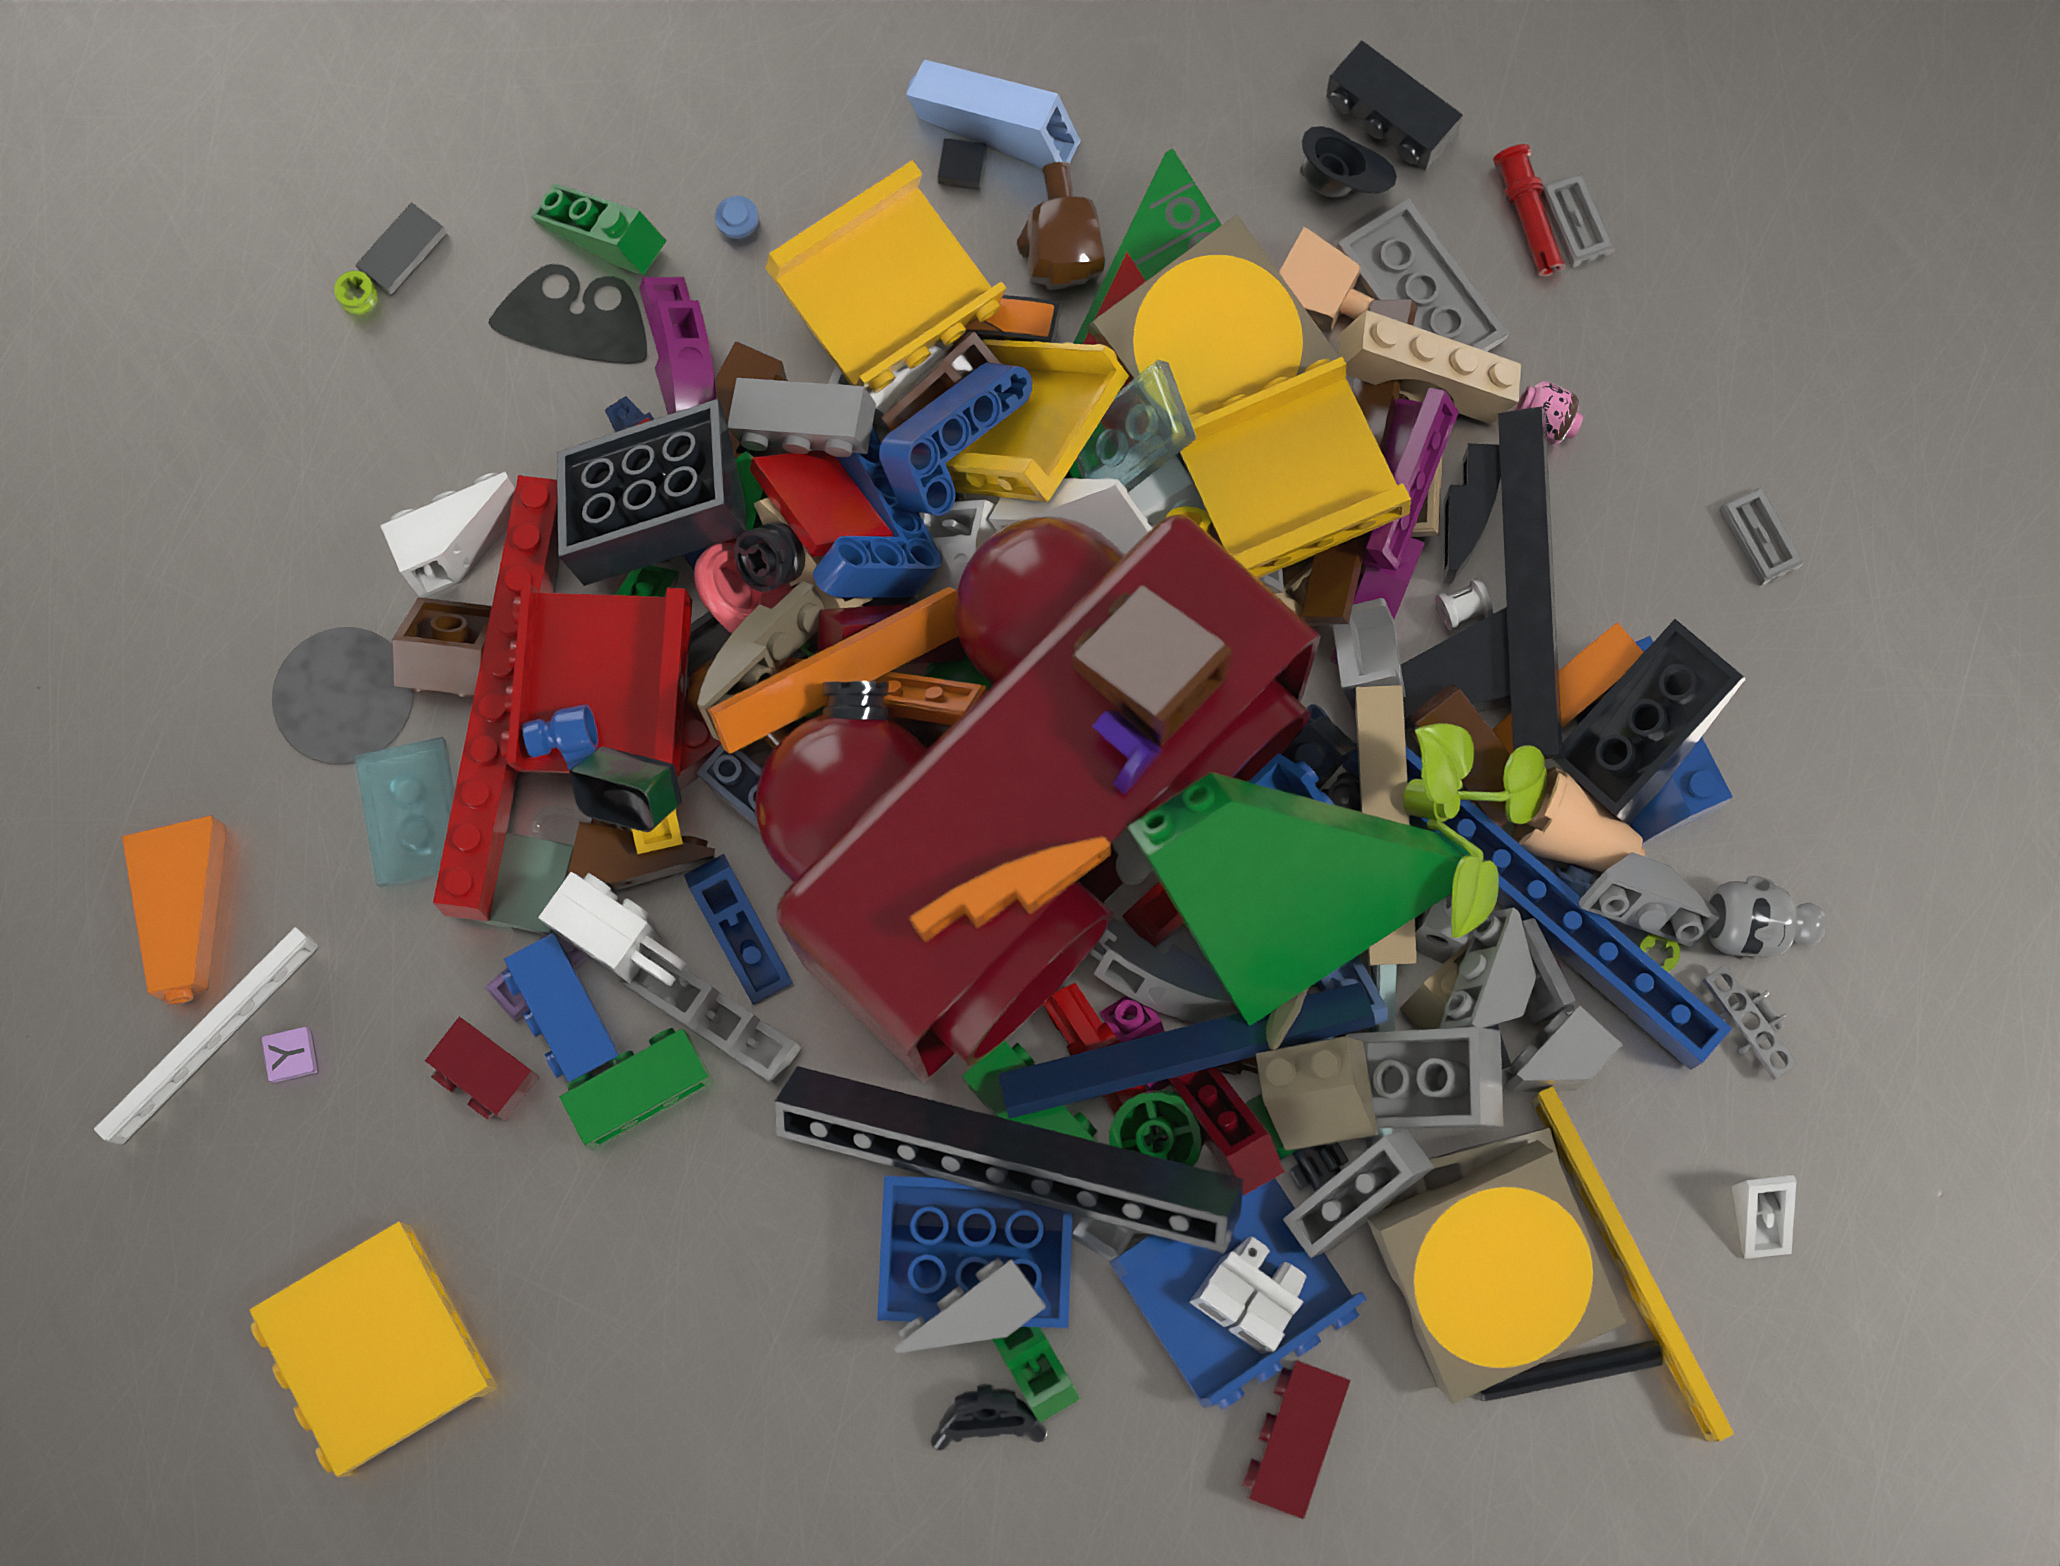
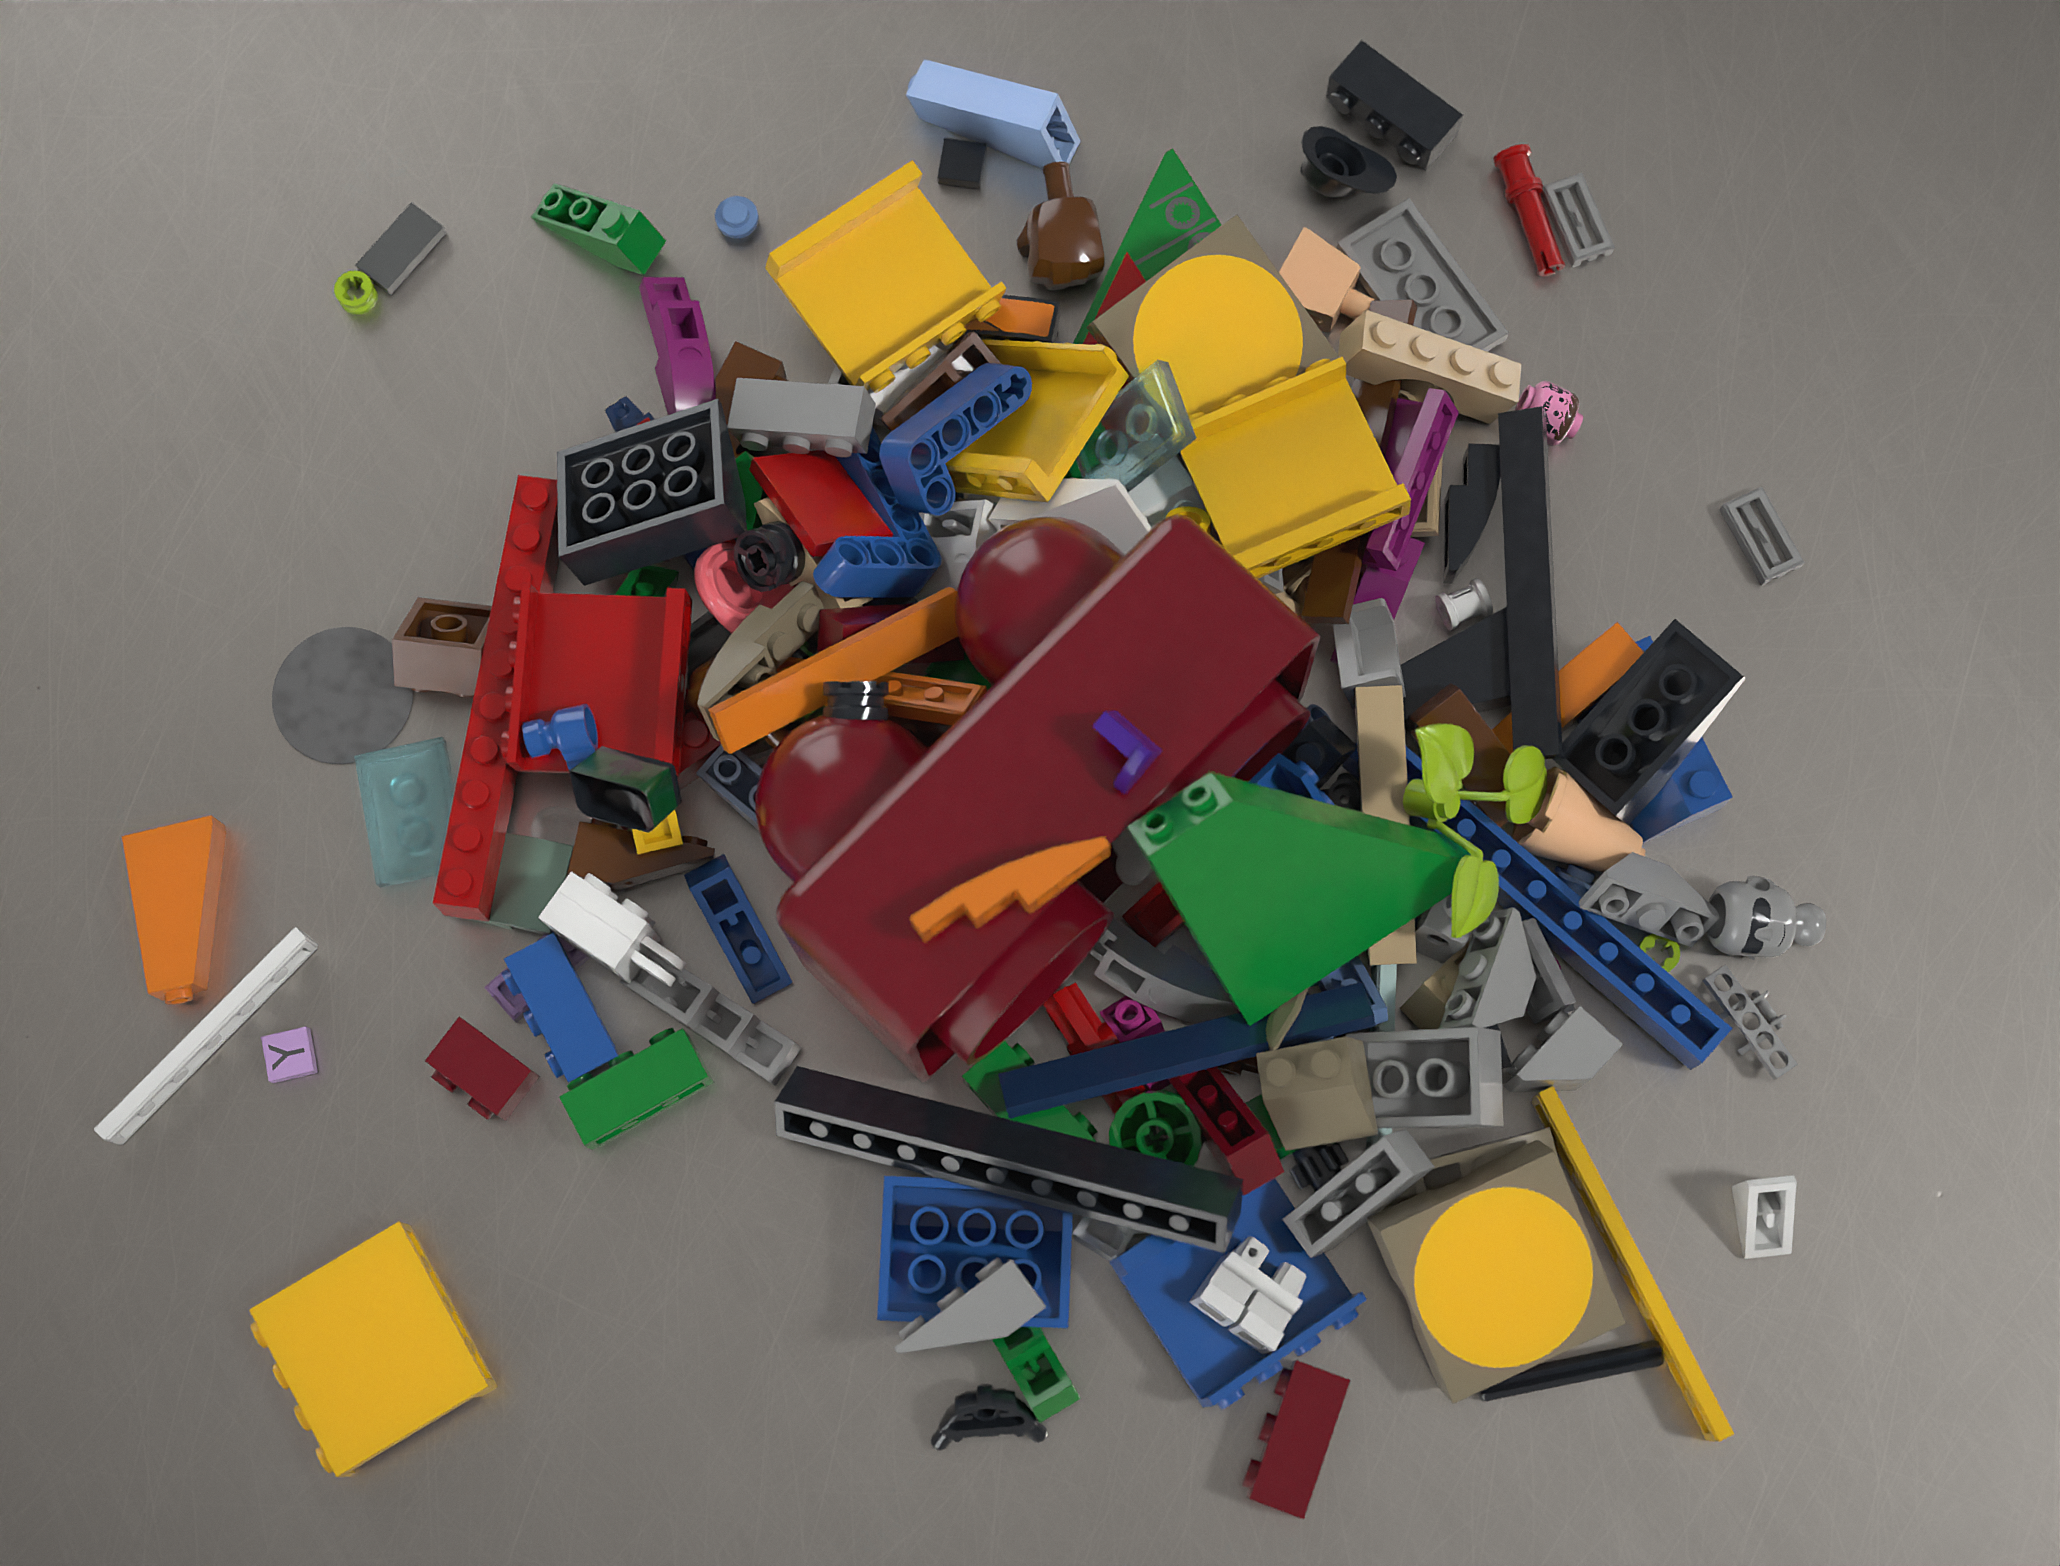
white slope [380,471,515,598] -> none
pearl dark grey piece [488,264,647,363] -> none
slope [1073,585,1232,747] -> none

